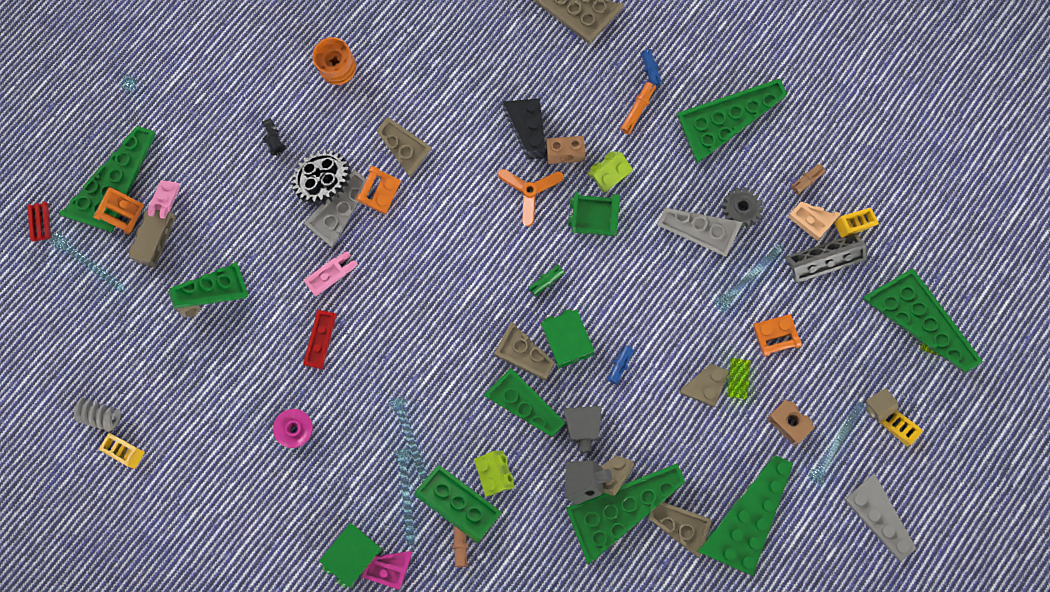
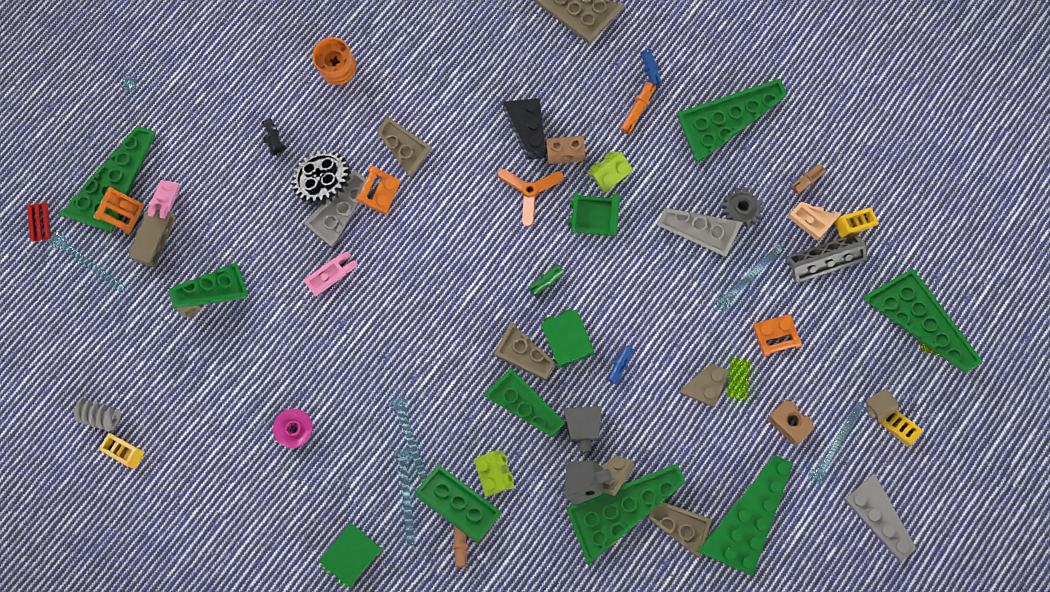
red tile [303,309,337,370] -> none
dark pink wing [361,551,413,590] -> none

